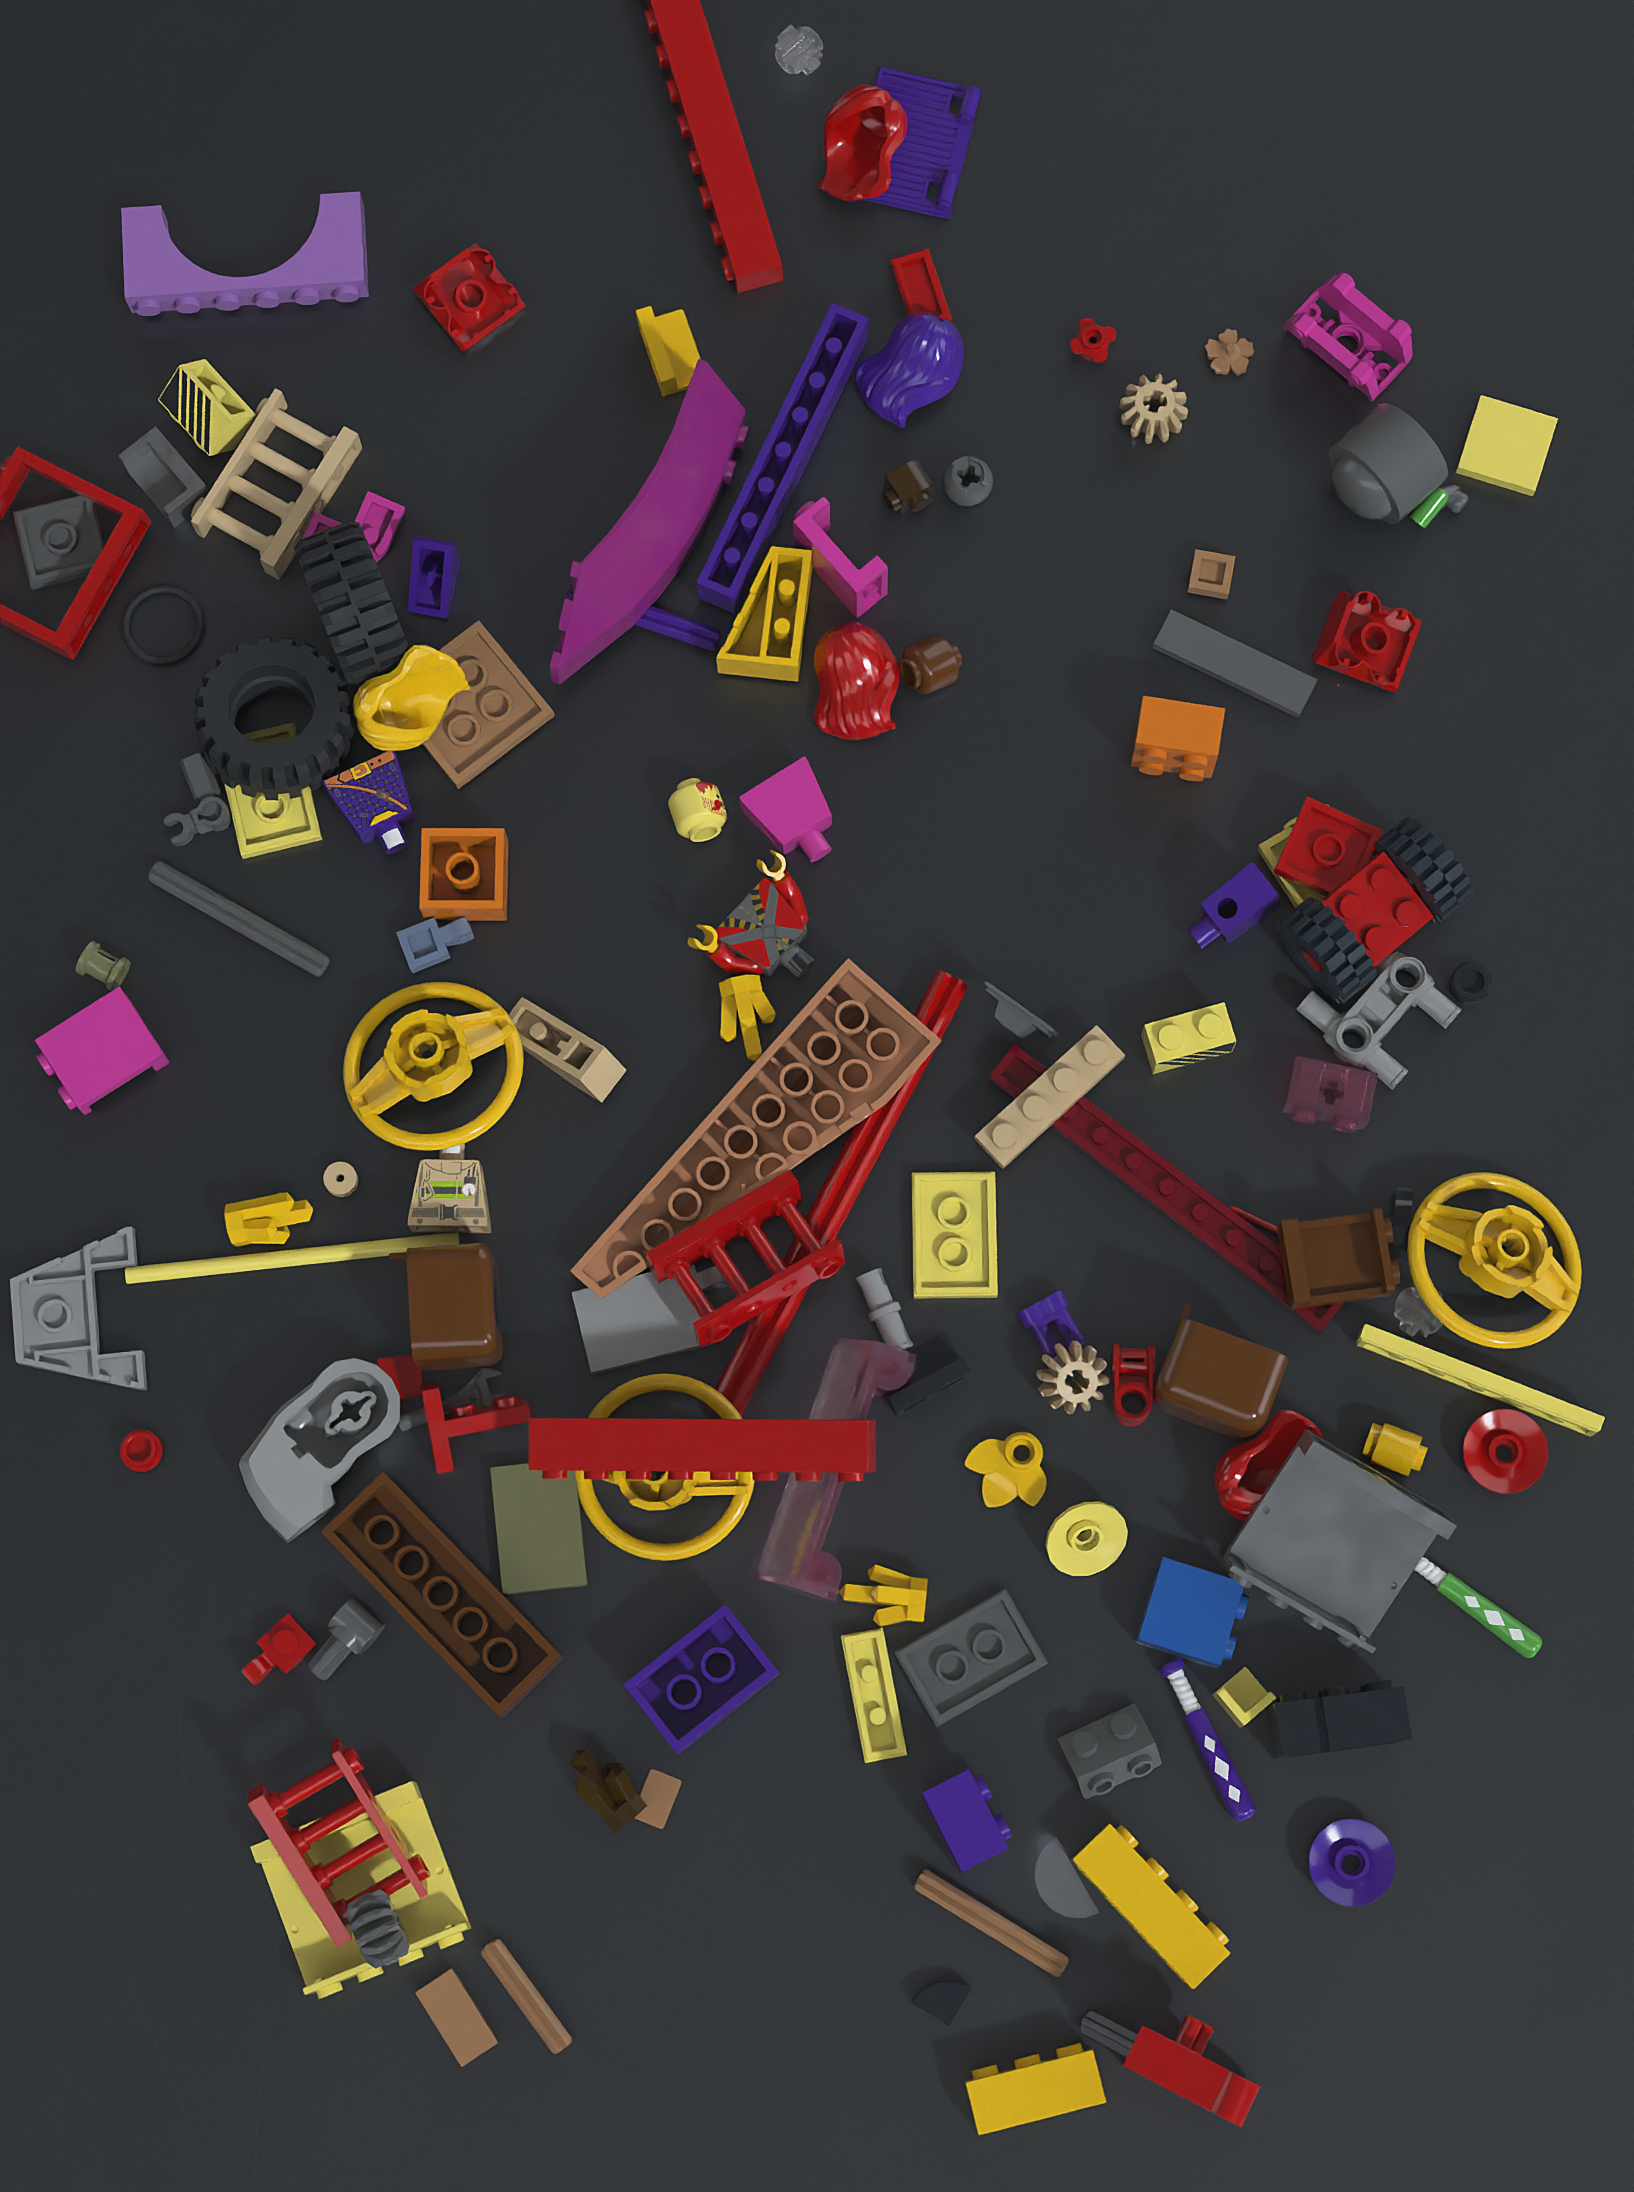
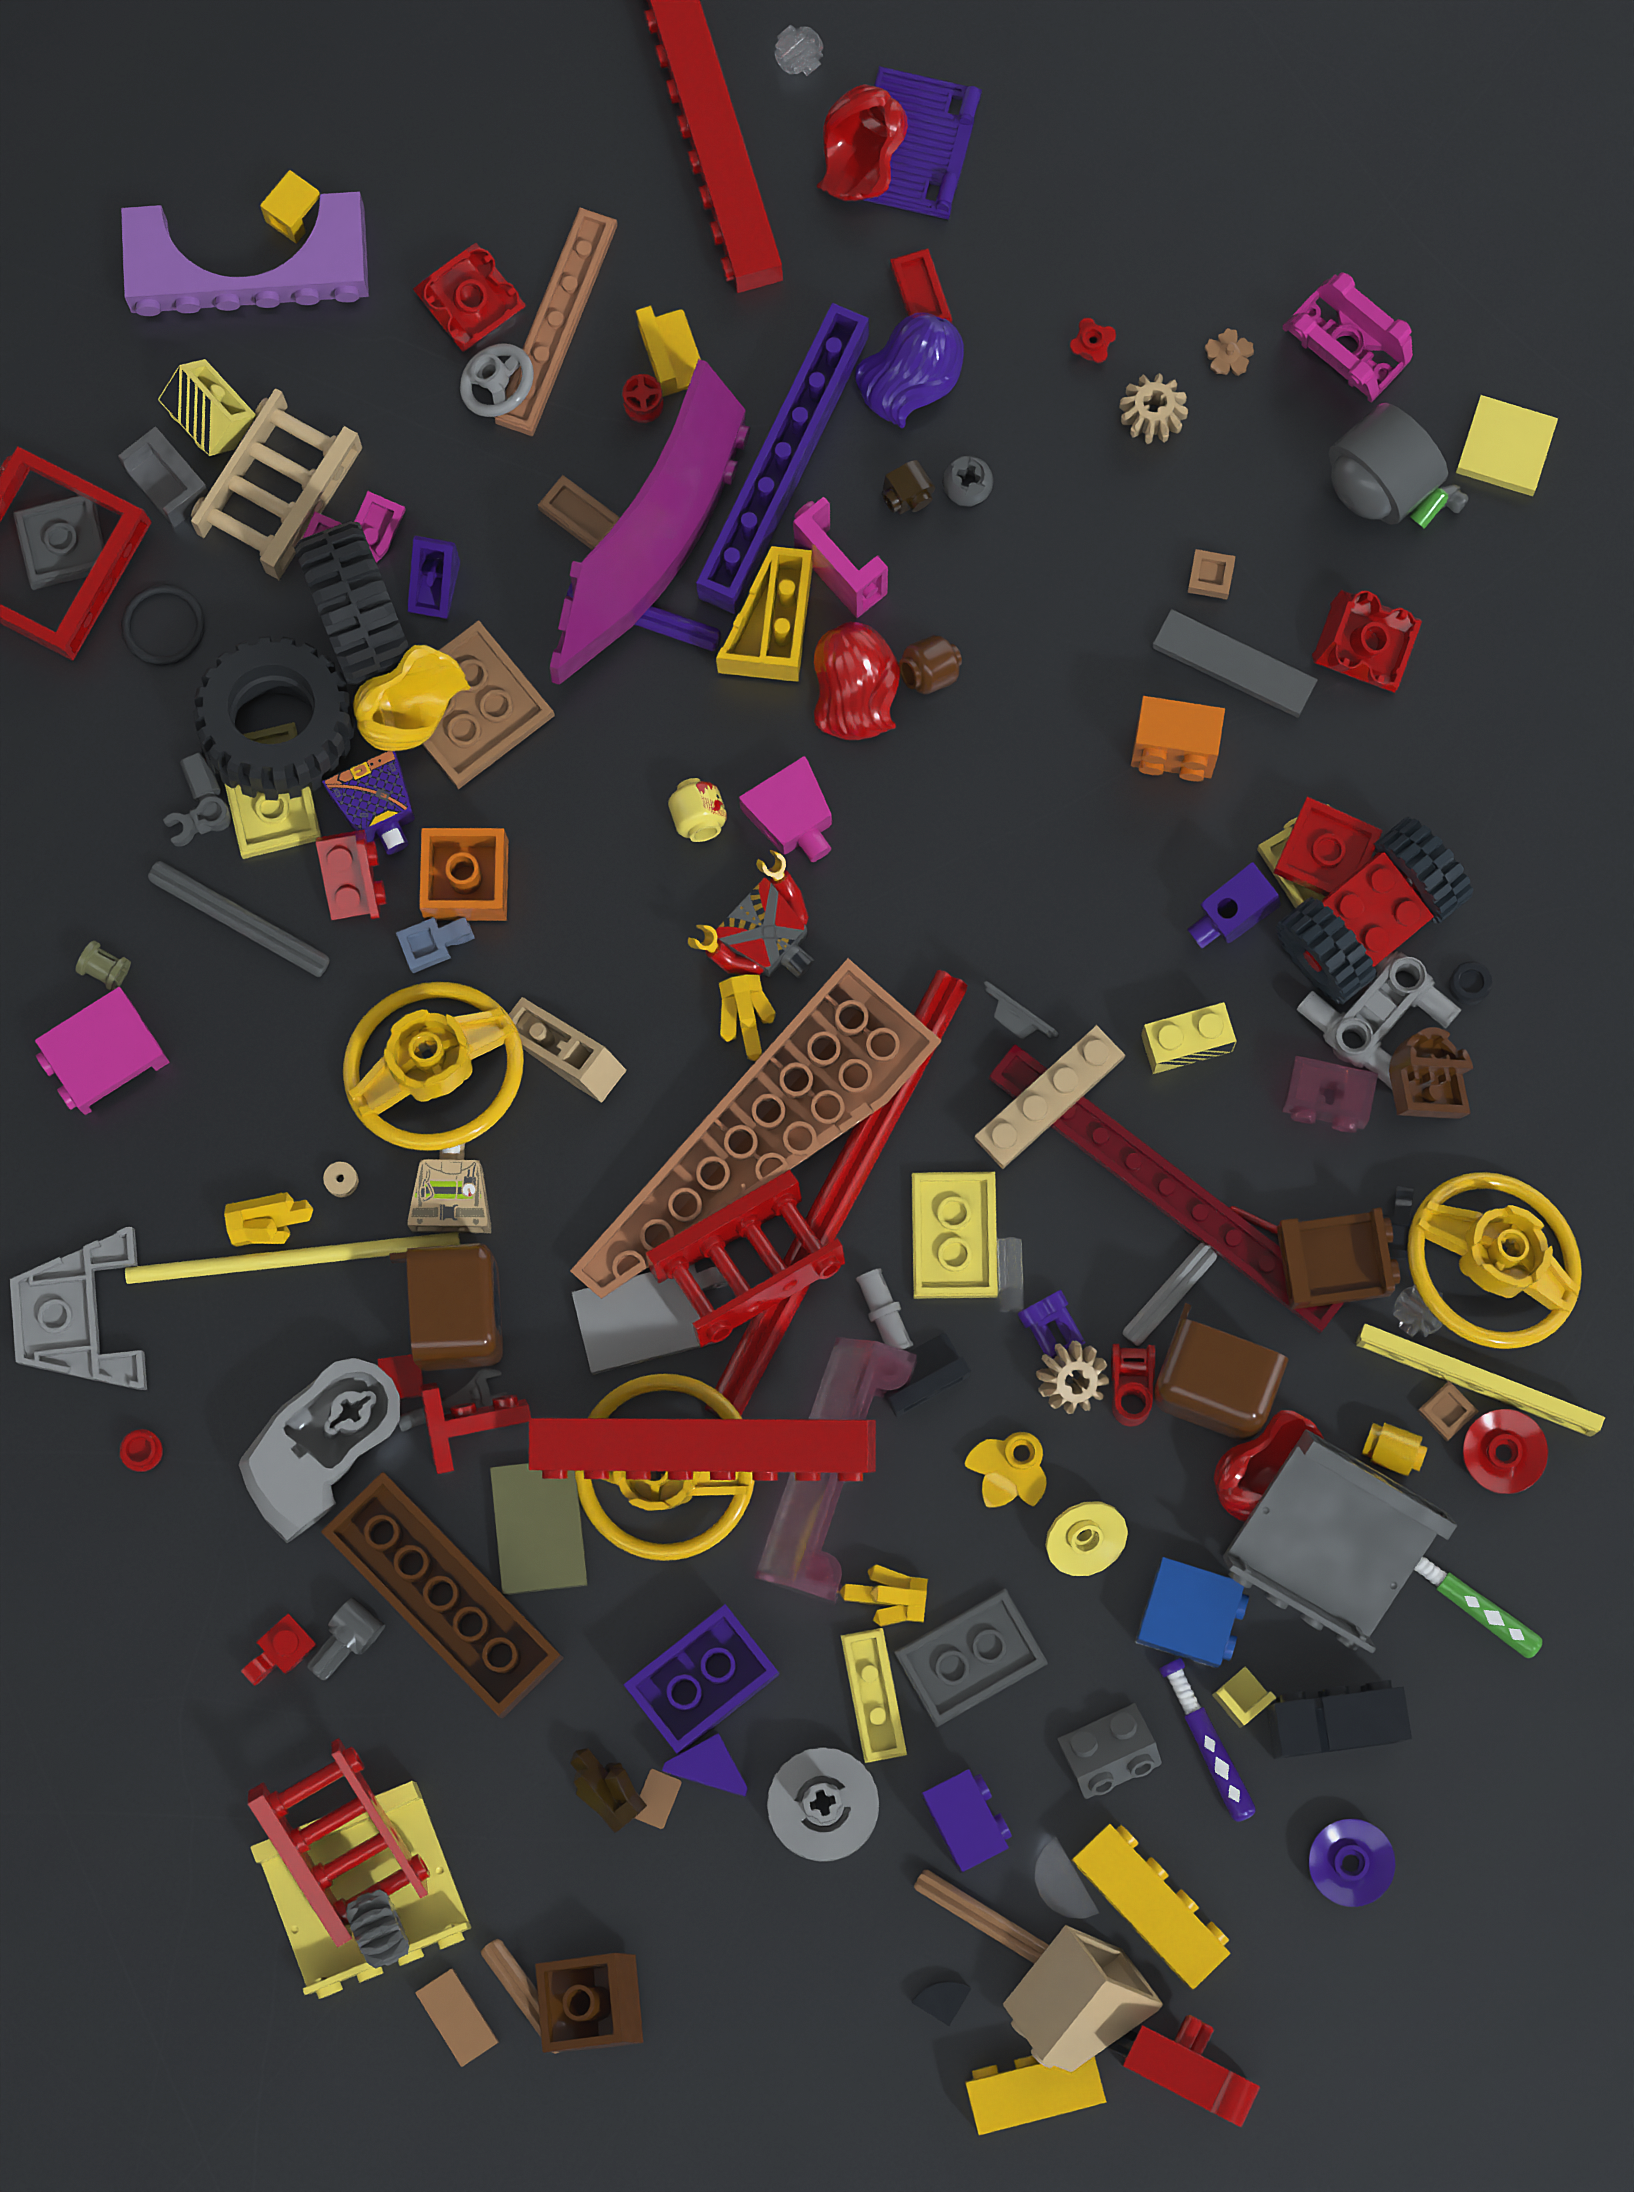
none -> yellow panel [260,170,320,244]
none -> bracket [316,829,387,920]
none -> light grey piece [460,344,534,417]
none -> nougat tile [495,207,617,436]
none -> reddish brown slope [535,1953,643,2053]
none -> medium nougat tile [538,475,620,550]
none -> red wheel [622,374,664,423]
none -> dark purple slope [662,1733,748,1797]
none -> light grey piece [767,1747,879,1862]
none -> clear piece [997,1237,1024,1312]
none -> tan slope [1003,1925,1163,2072]
none -> light grey axle [1123,1243,1217,1347]
none -> reddish brown slope [1389,1027,1474,1119]
none -> medium nougat tile [1417,1381,1479,1442]

